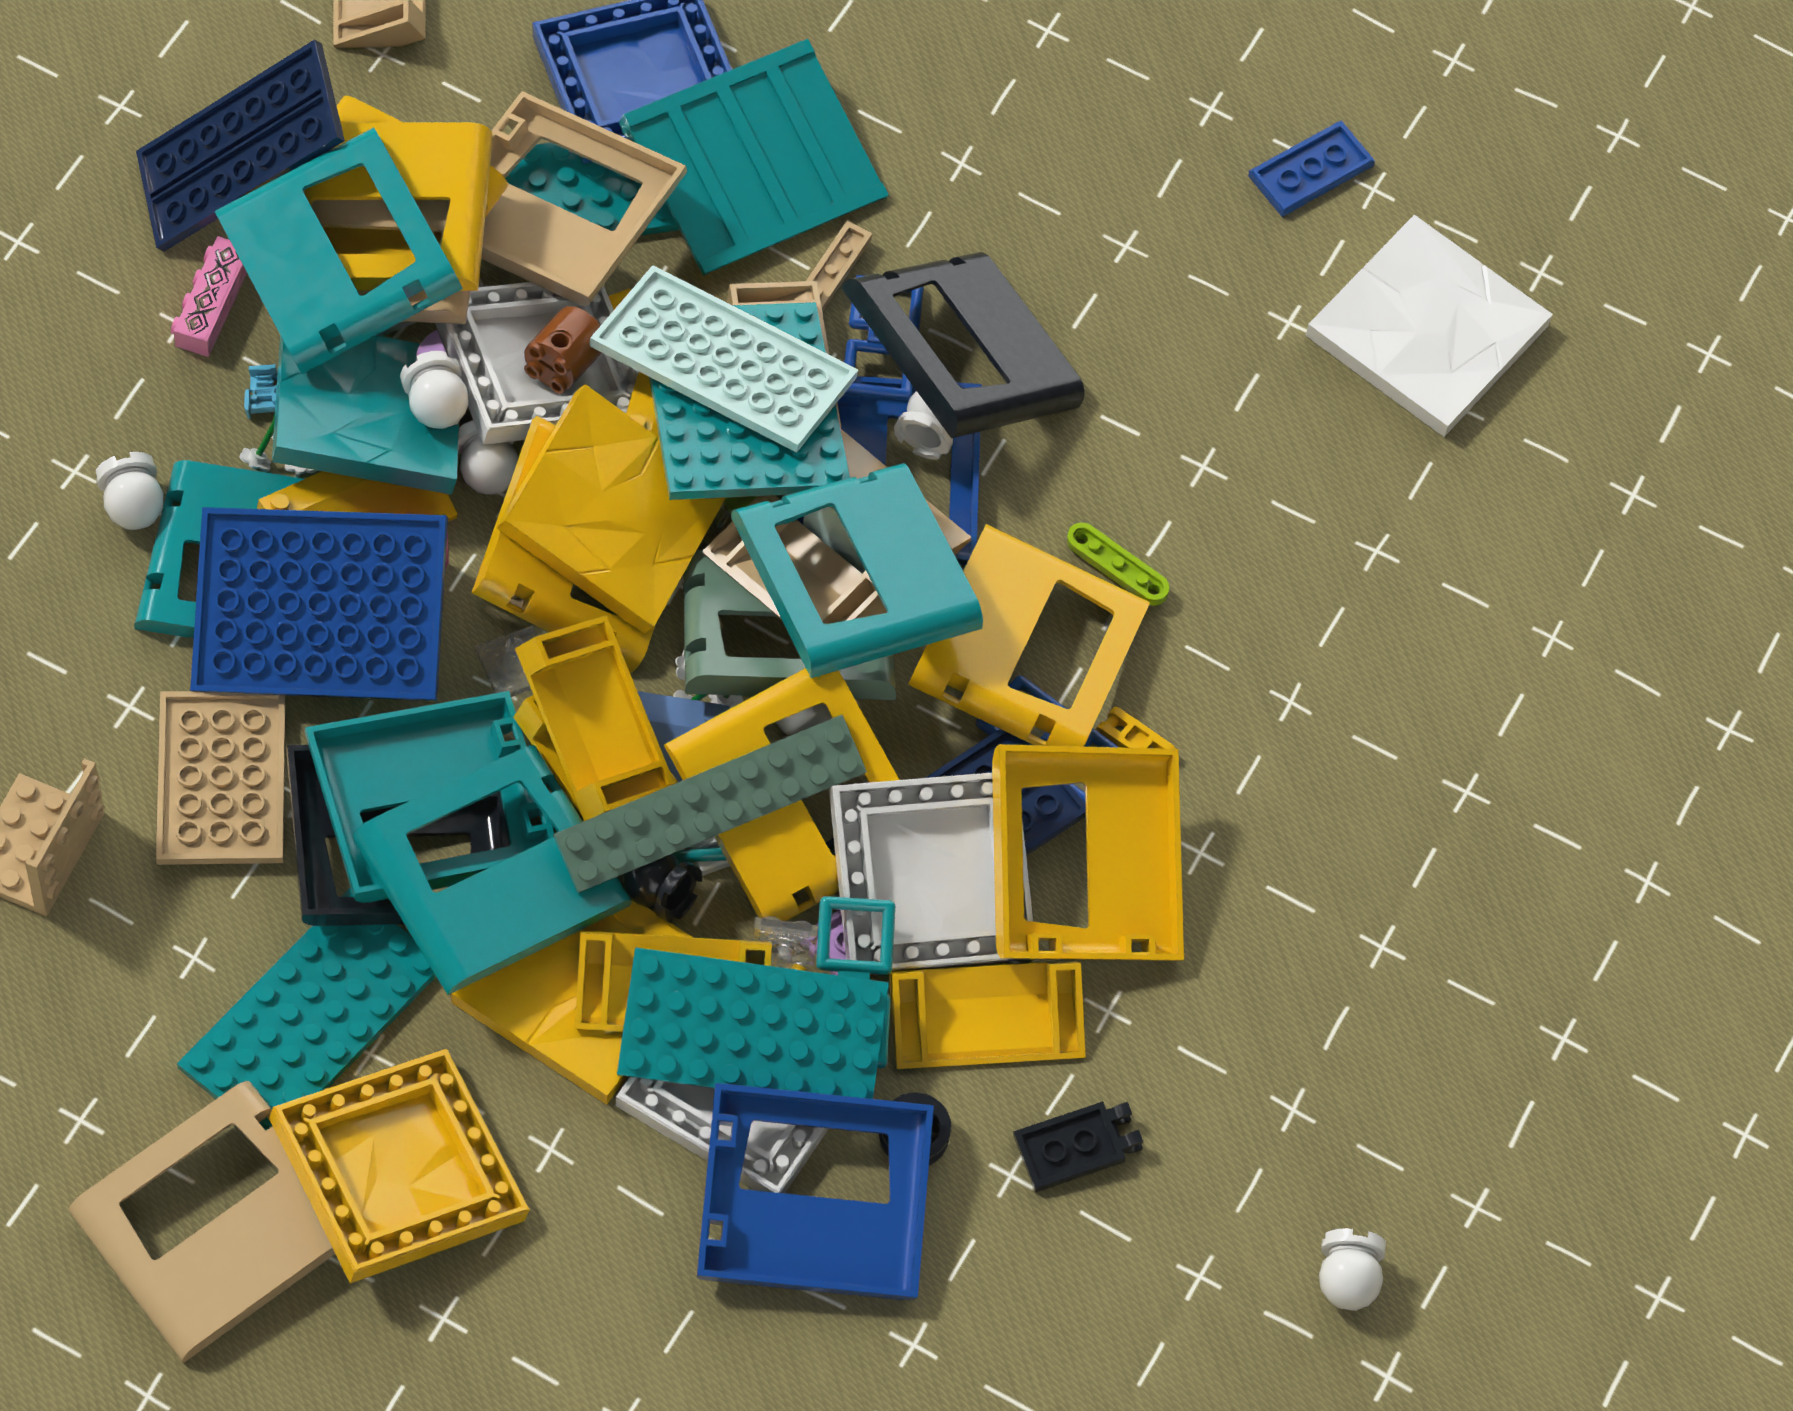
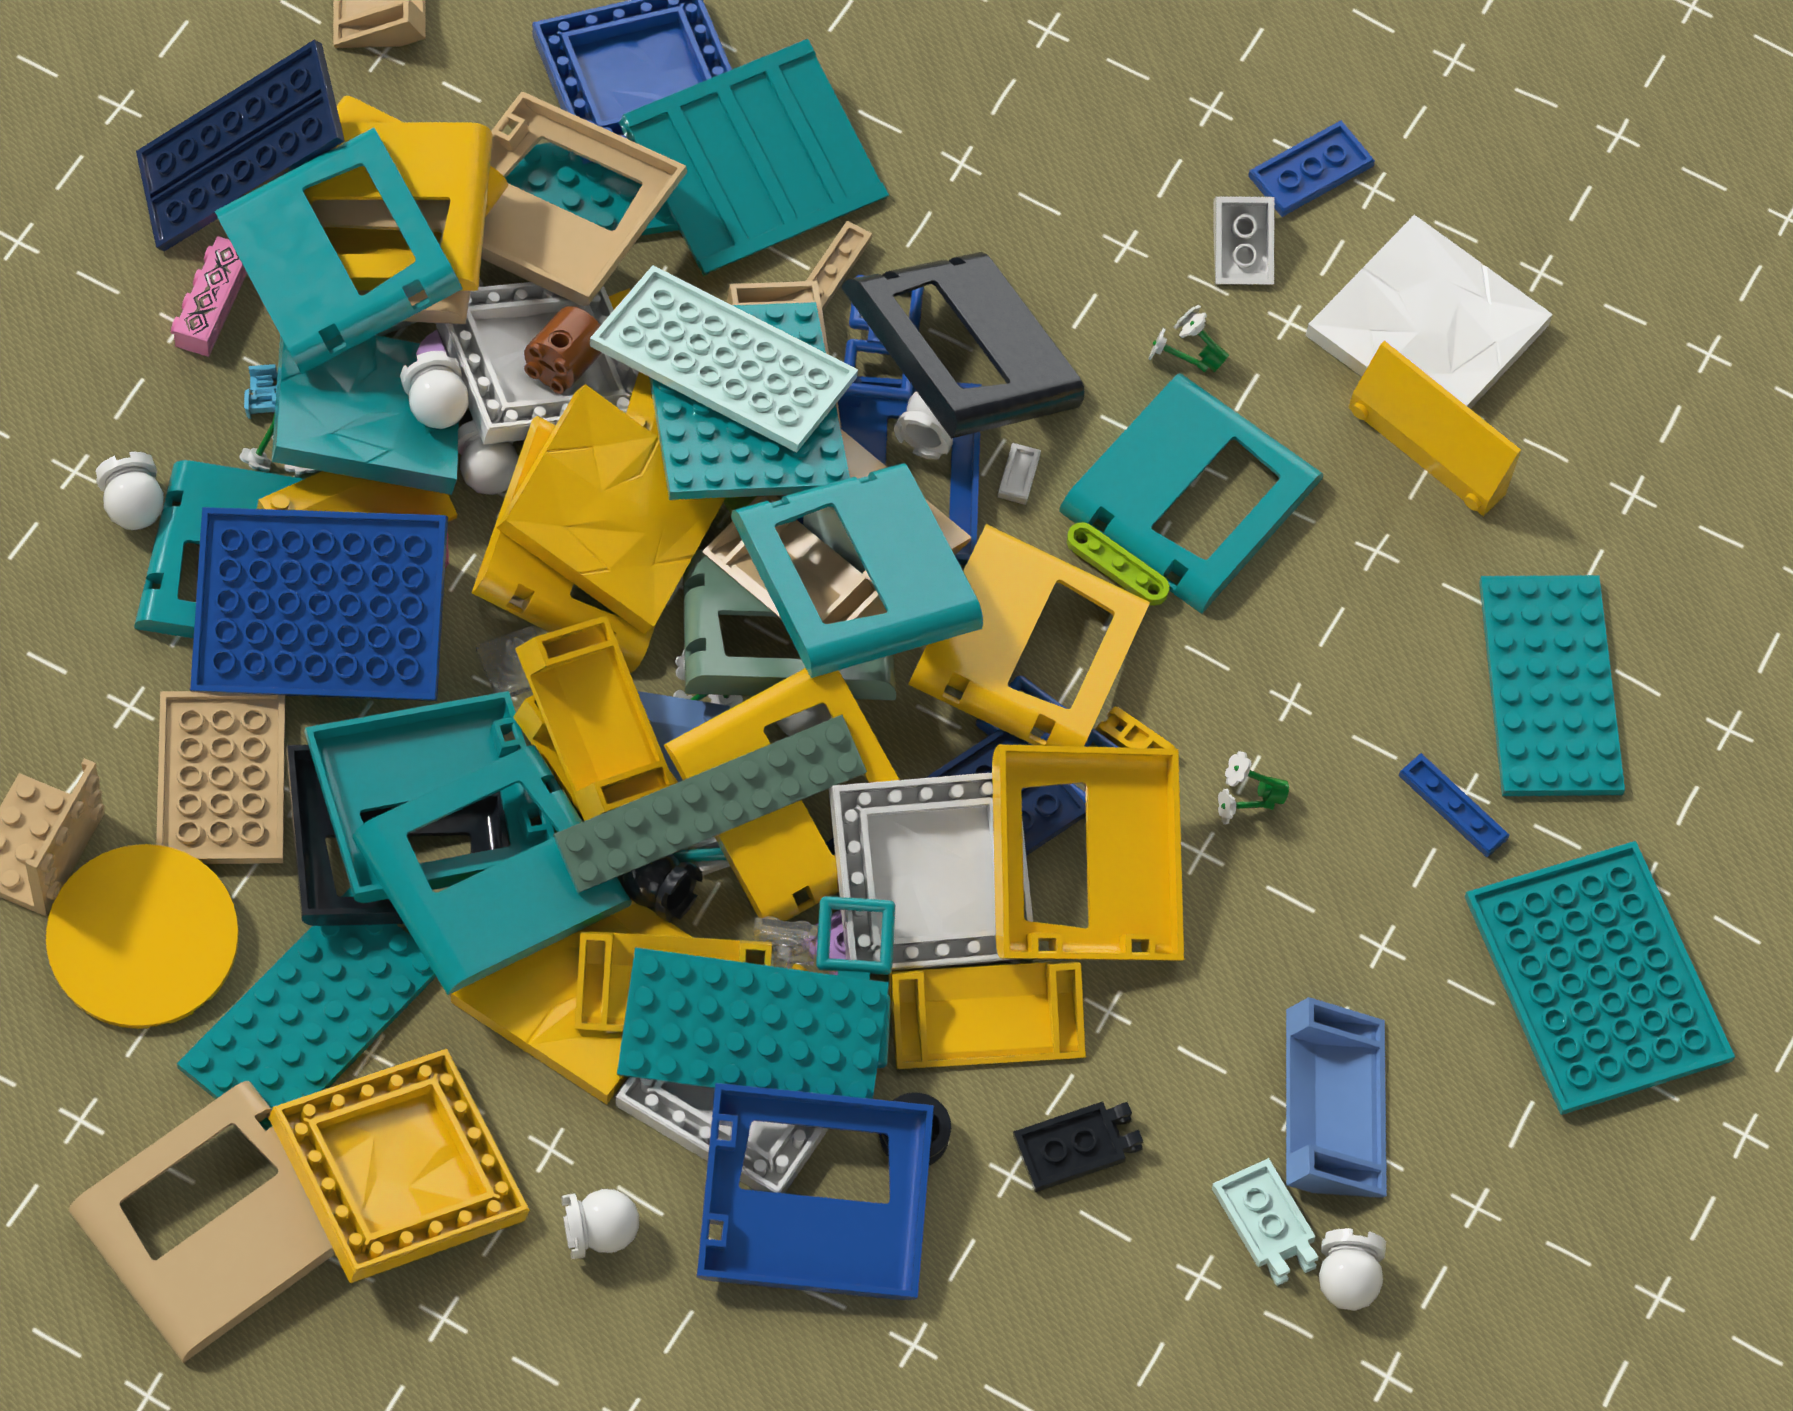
none -> yellow tile [46,844,239,1029]
none -> white tile [562,1189,639,1259]
none -> white tile [997,443,1041,505]
none -> teal door [1059,373,1323,614]
none -> plant [1148,305,1229,372]
none -> light aqua tile [1212,1158,1318,1286]
none -> white slope [1213,197,1274,285]
none -> plant [1218,751,1289,824]
none -> medium blue slope [1286,997,1387,1198]
none -> yellow slope [1349,340,1521,516]
none -> blue tile [1399,753,1509,858]
none -> teal plate [1464,841,1735,1115]
none -> teal plate [1479,575,1625,796]

